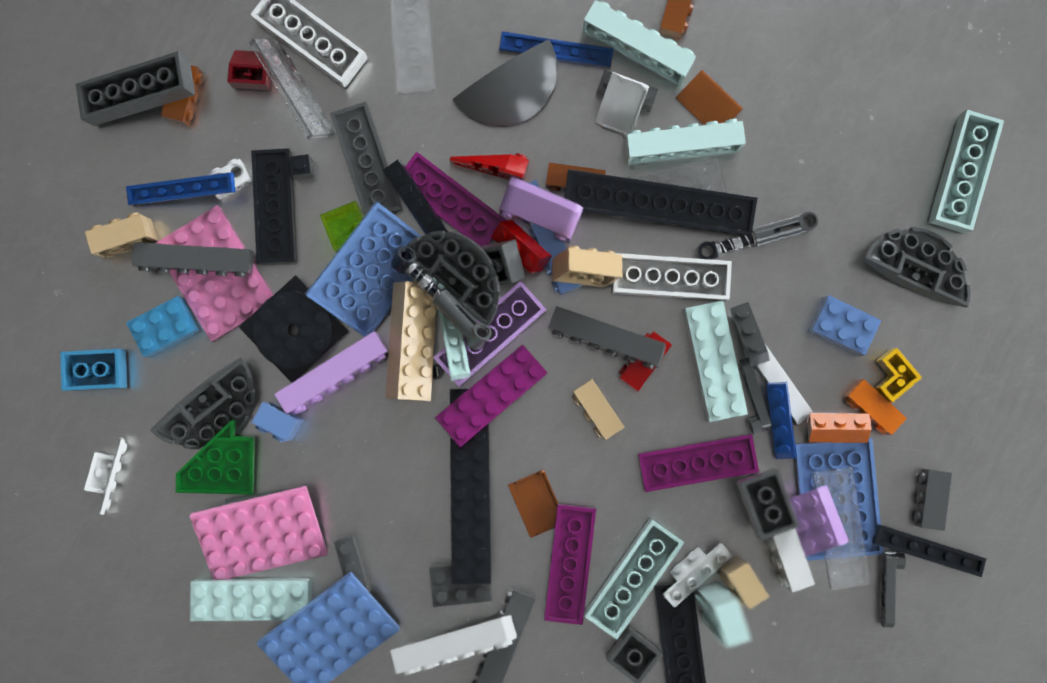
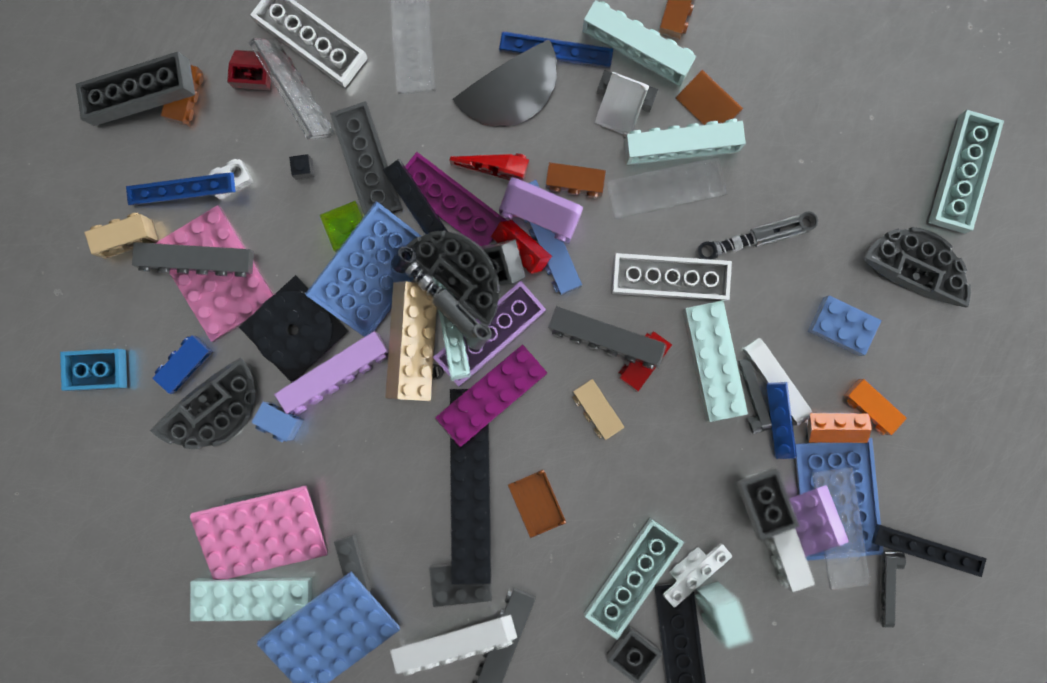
white bracket [83,437,127,515] -> none
dark azure brick [126,296,201,358] -> none
green wing [176,419,255,495] -> none
black plate [251,148,296,265] -> none
magenta plate [544,504,596,625] -> none
tan brick [552,246,623,288] -> none
black plate [564,169,758,236] -> none
magenta plate [638,434,759,492] -> none
tan brick [718,555,770,610] -> none
dark grey brick [730,302,770,367] -> none
yellow brick [874,348,922,403] -> none
dark grey brick [914,469,952,531] -> none
none -> blue brick [152,335,213,394]

